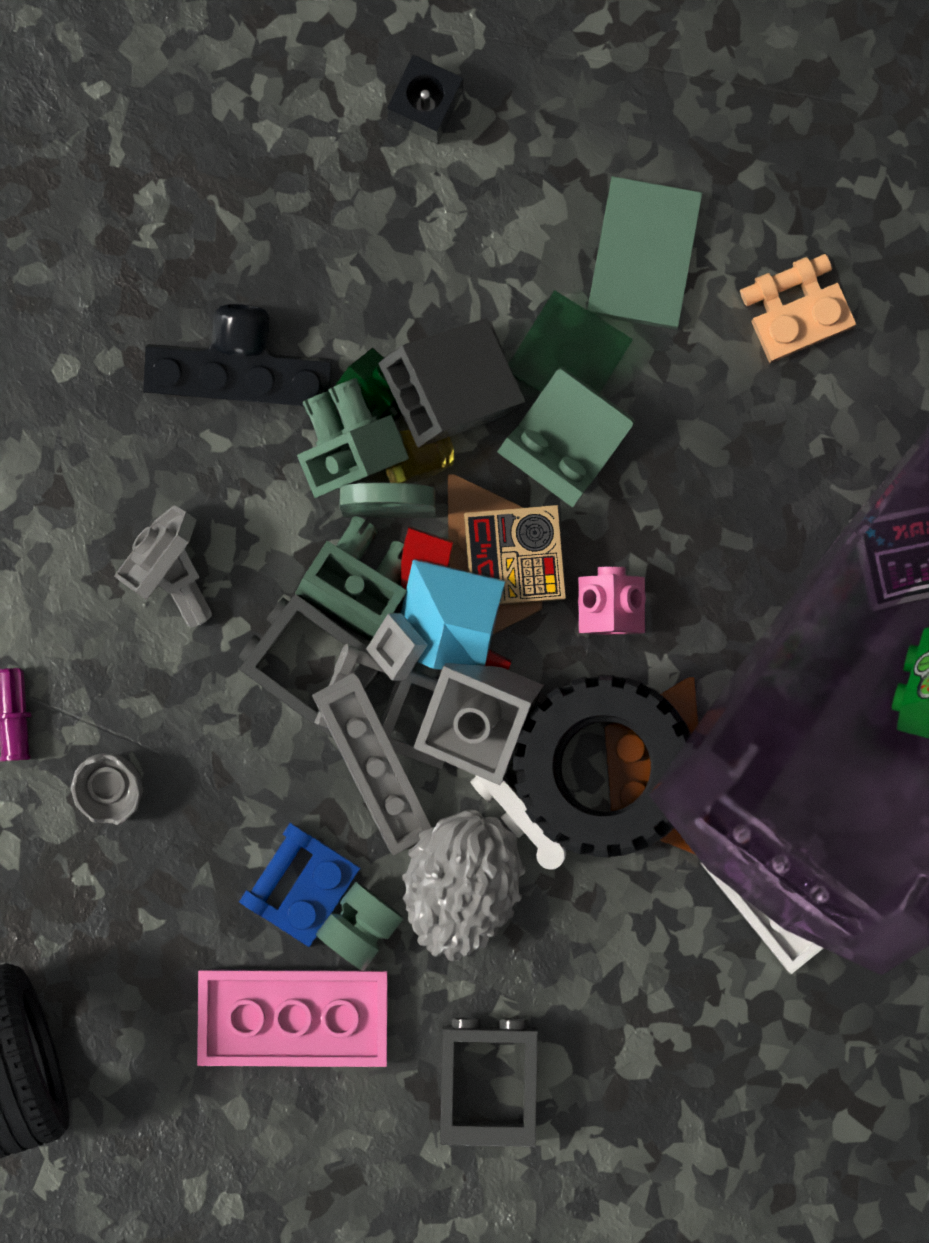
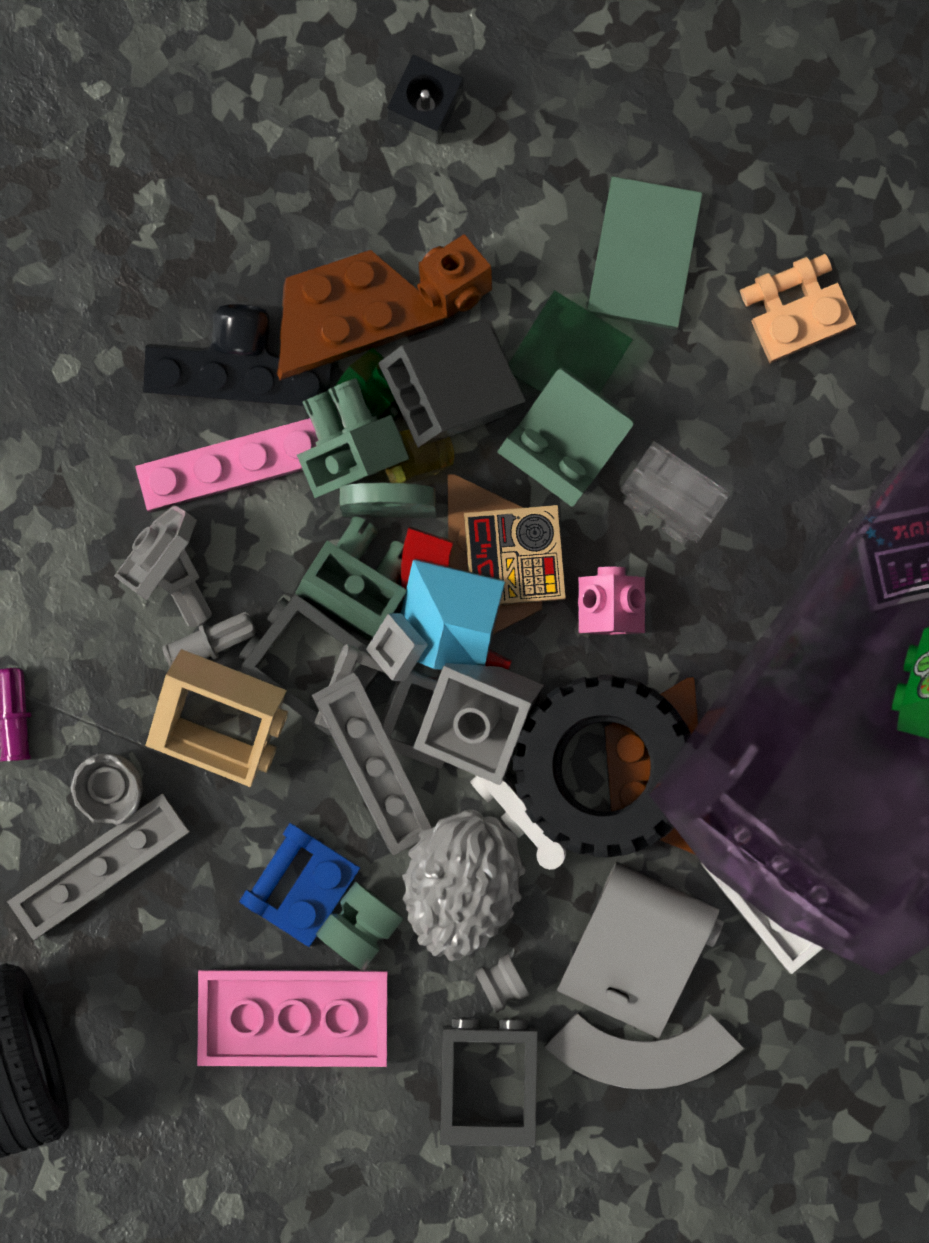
none -> light grey plate [7,793,190,941]
none -> bright pink plate [135,418,318,512]
none -> tan window [145,649,288,787]
none -> light grey axle [162,612,256,667]
none -> dark orange wing [277,250,446,380]
none -> dark orange brick [417,234,492,319]
none -> light grey wheel [475,954,529,1013]
none -> light grey tile [544,1013,744,1089]
none -> light grey door [557,861,724,1038]
none -> clear brick [620,441,731,544]

